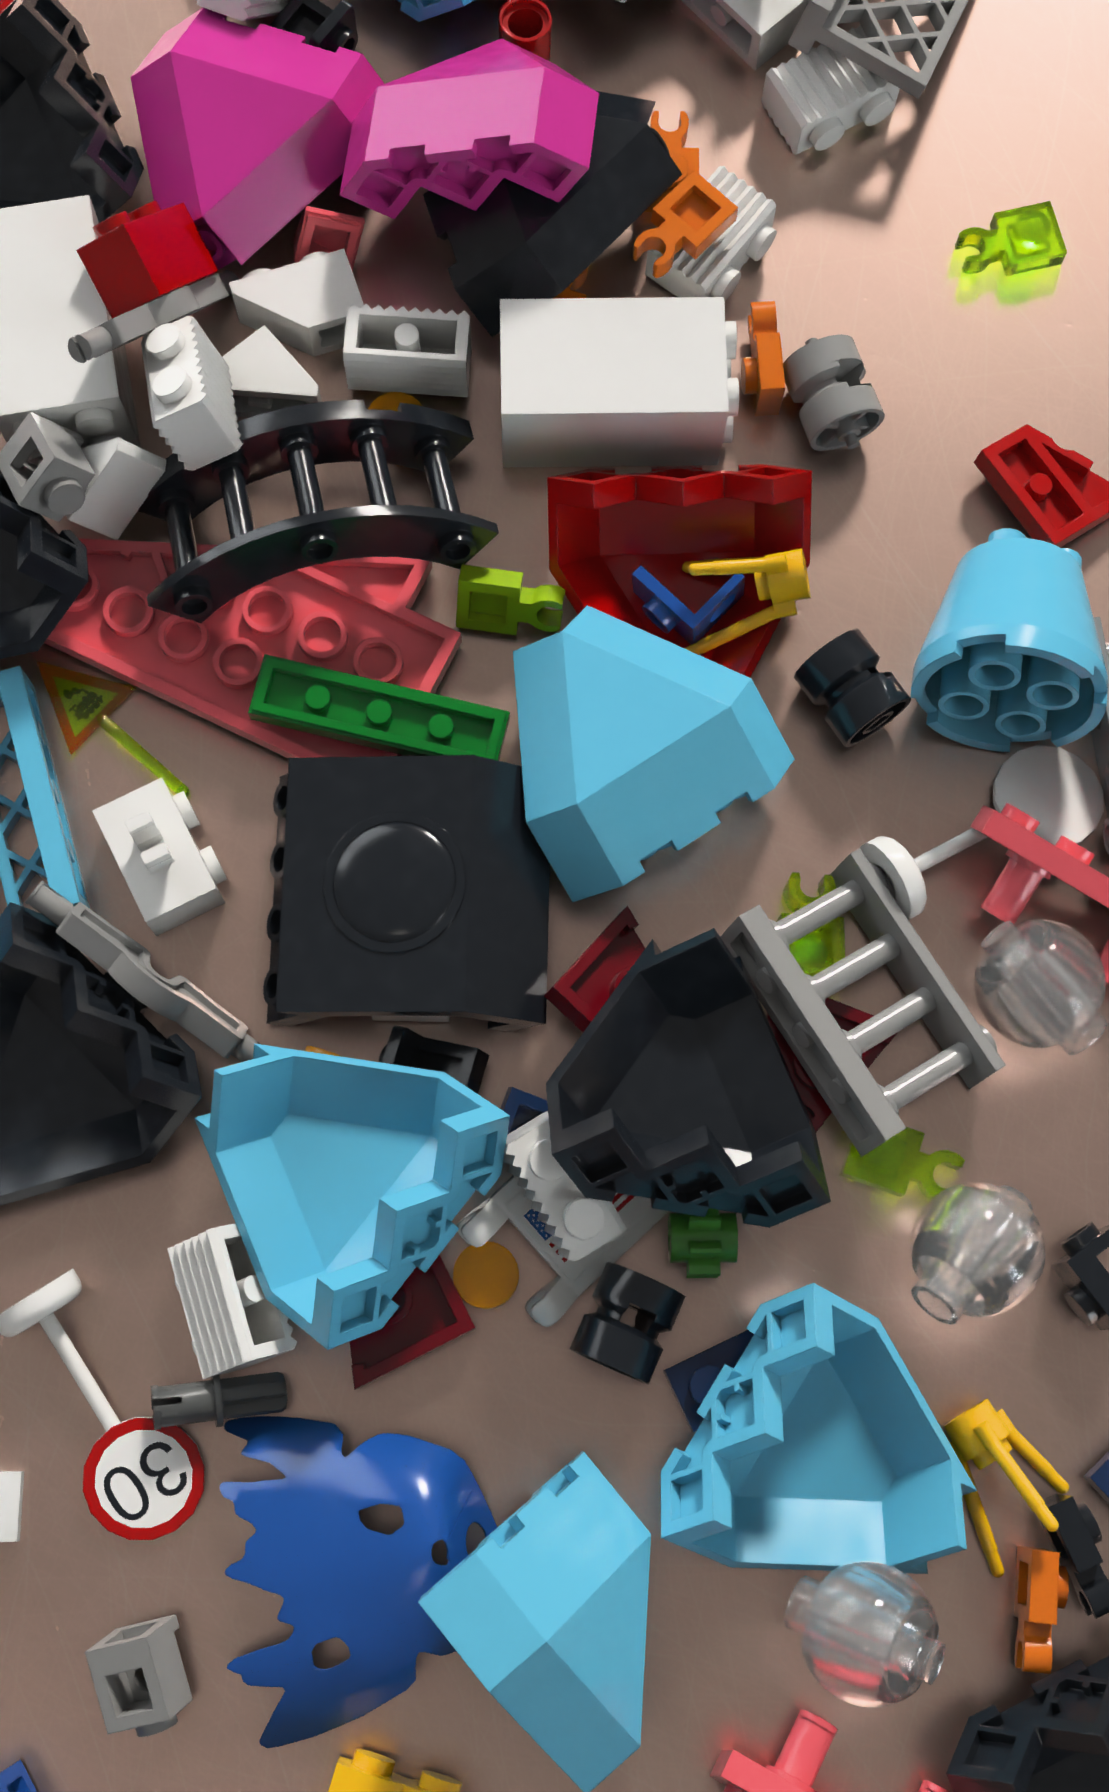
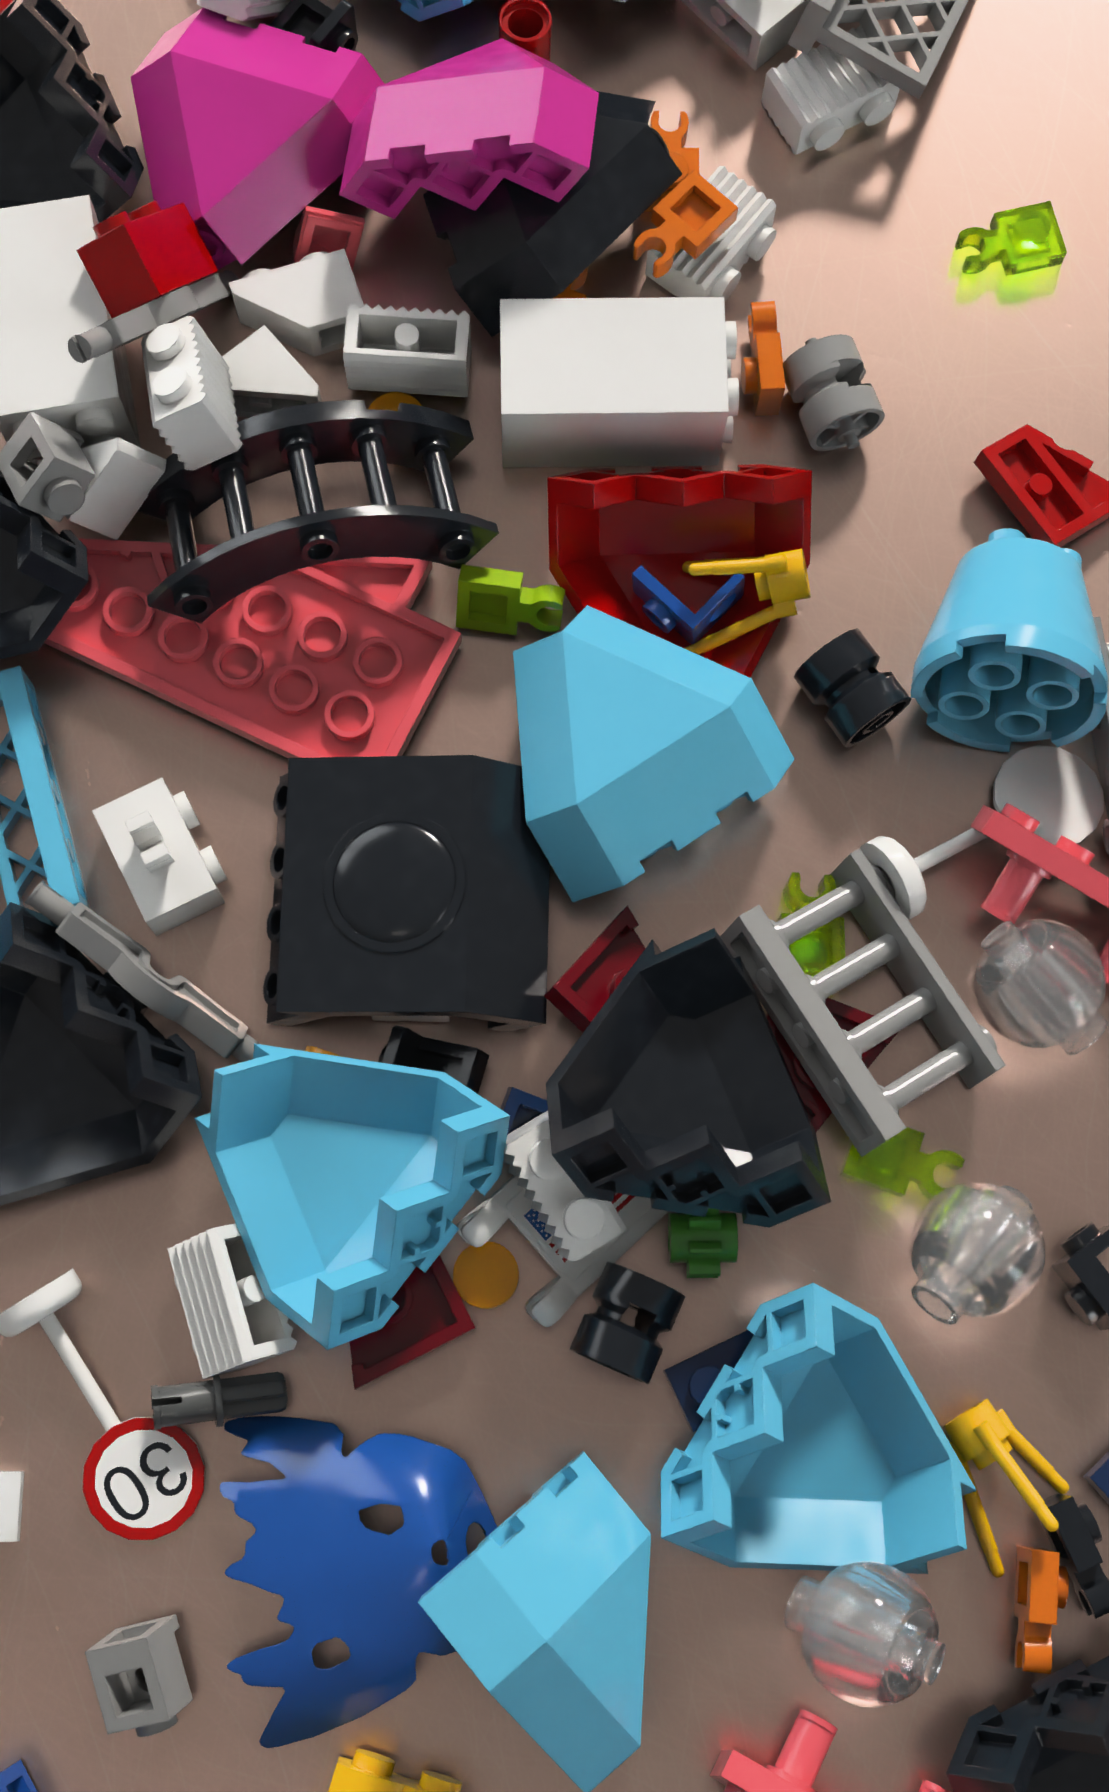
clear neon green piece [37,661,190,796] -> none
green tile [248,654,510,761] -> none

